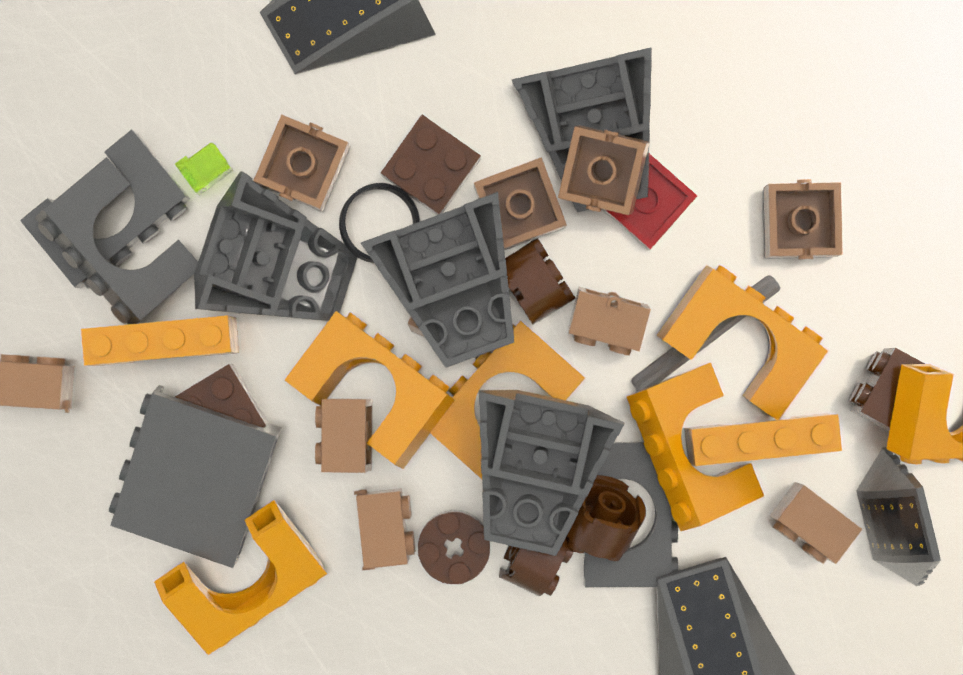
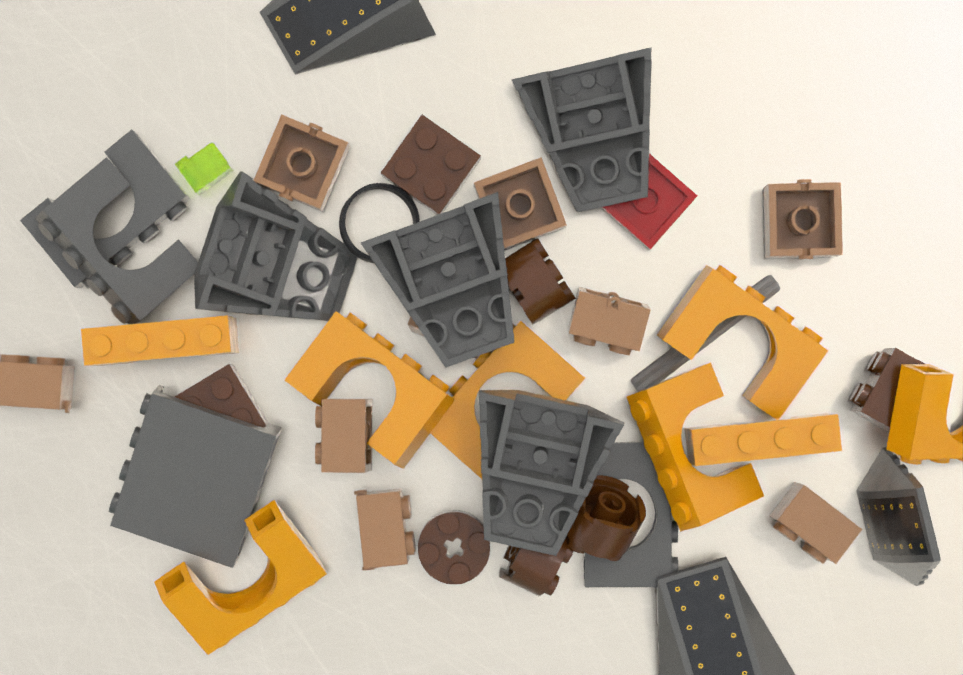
medium nougat brick [558,125,650,215] -> none

